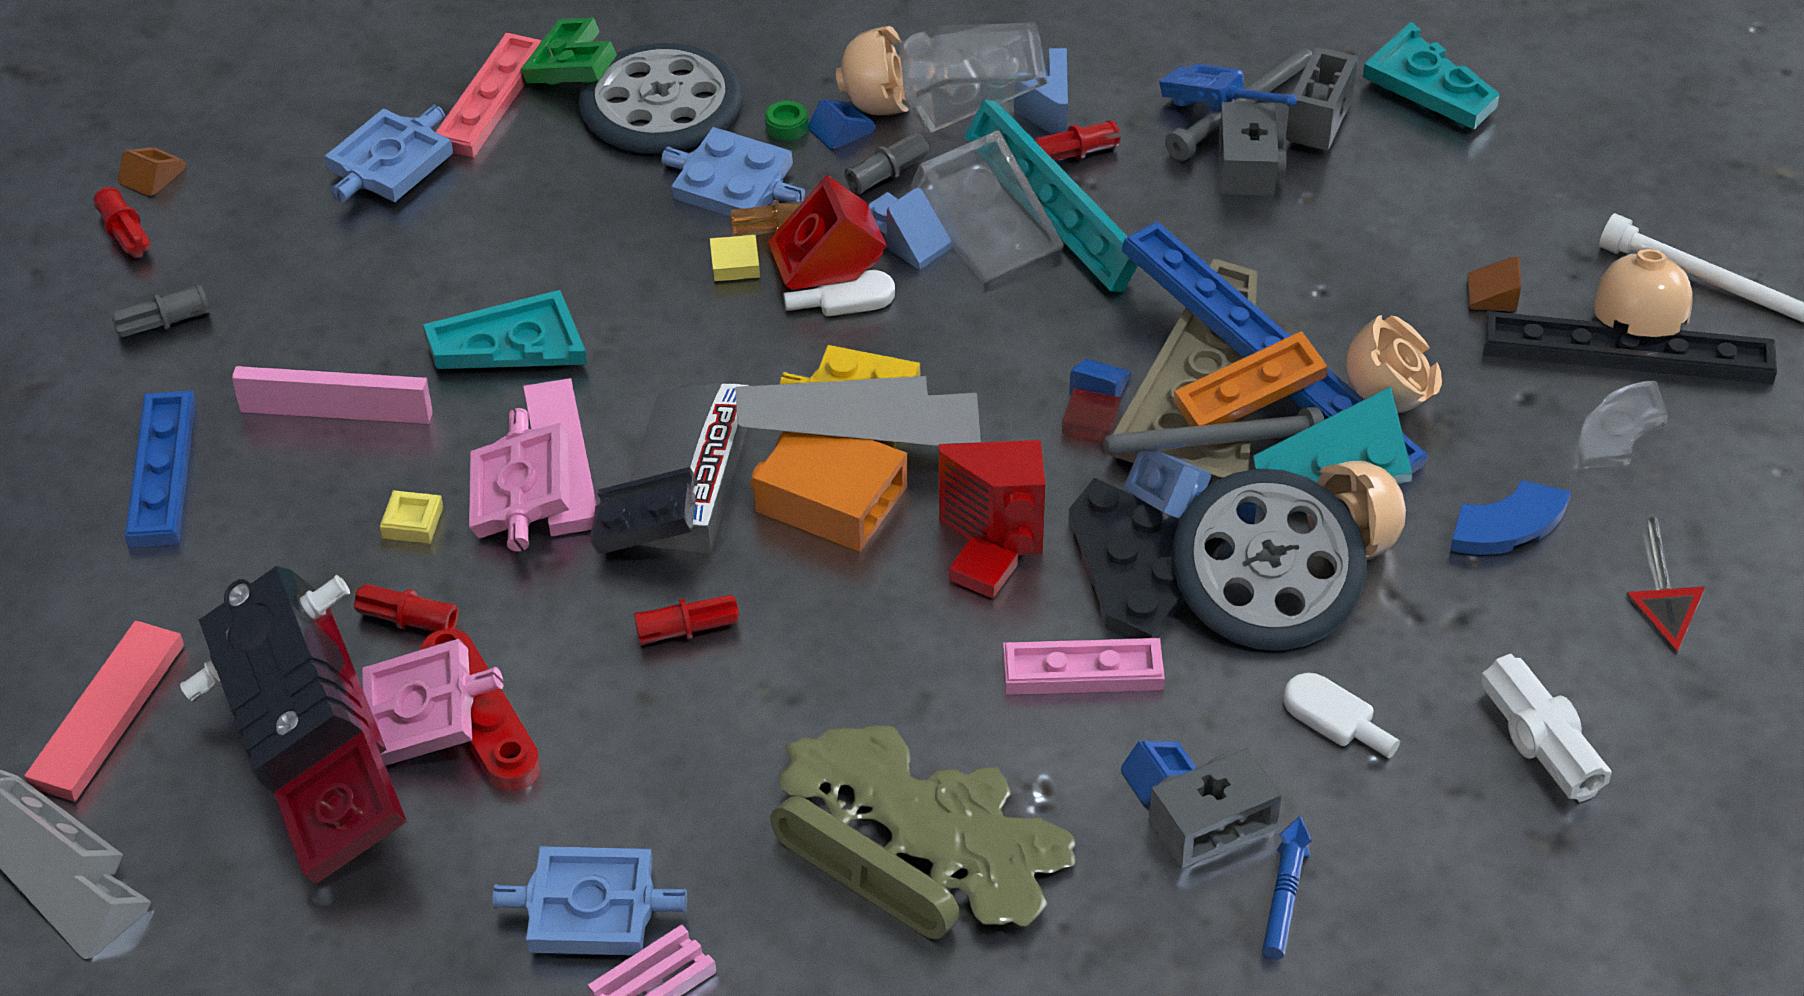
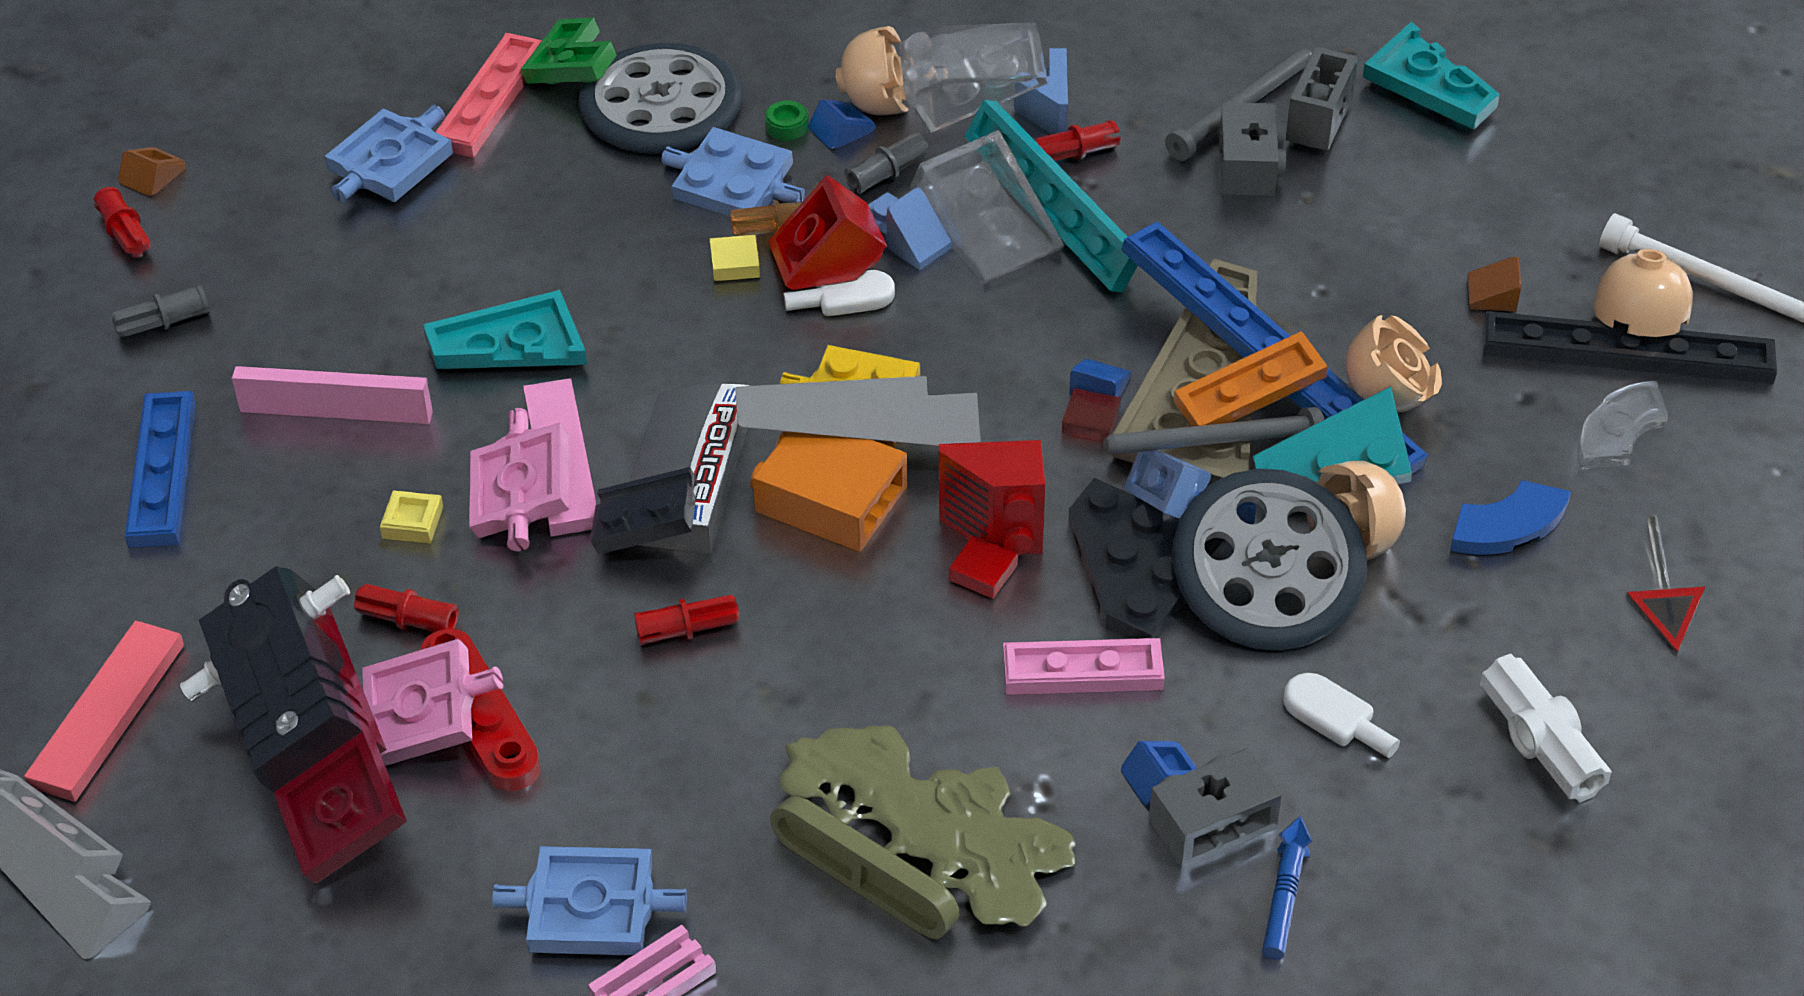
blue piece [1159,64,1297,111] -> none

